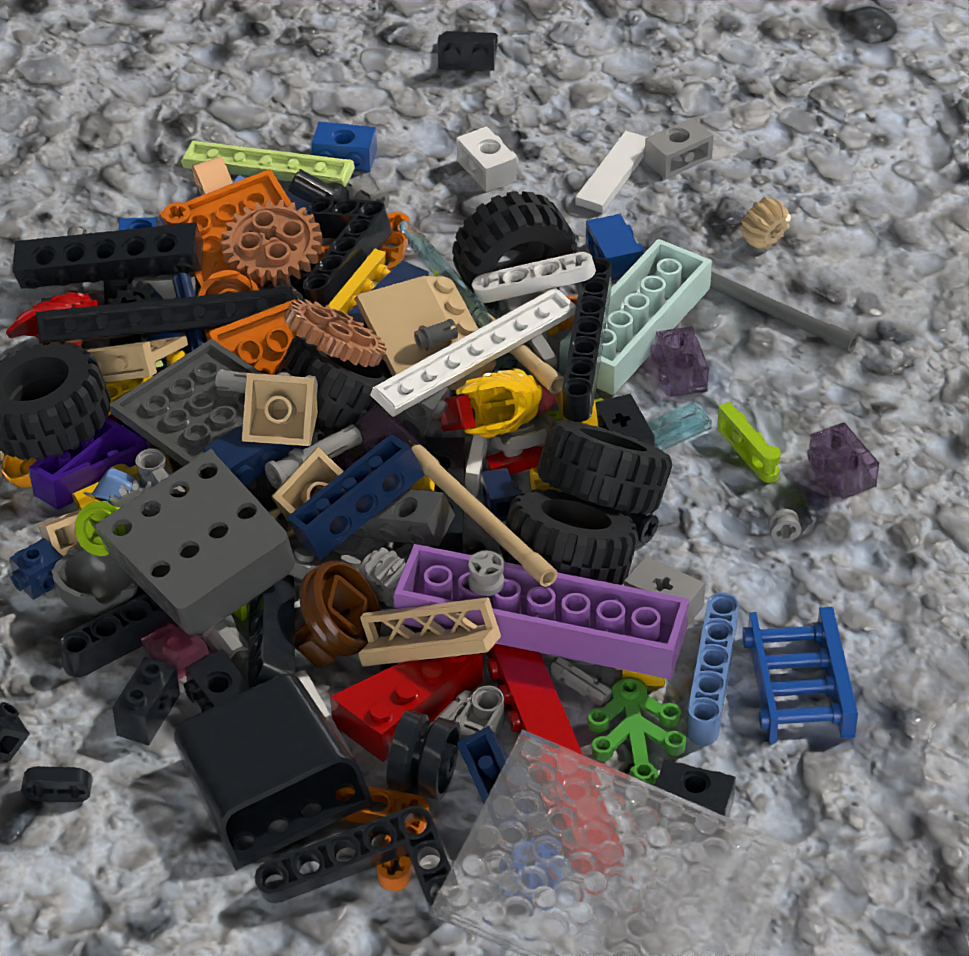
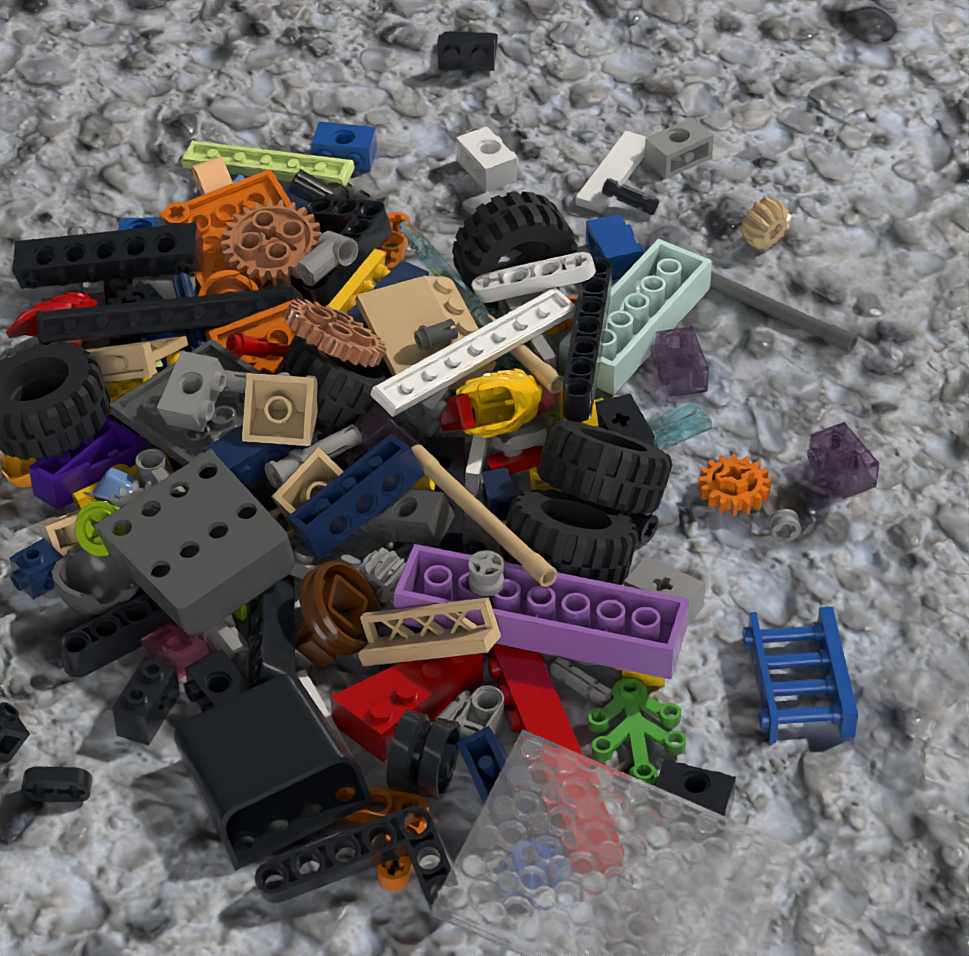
medium blue beam [687,592,739,745] -> none
lime plate [717,402,781,483] -> none
none -> light grey brick [157,351,227,432]
none -> red pin [226,332,289,359]
none -> light grey piece [295,231,358,286]
none -> black axle [602,178,659,215]
none -> orange gear [698,454,771,516]

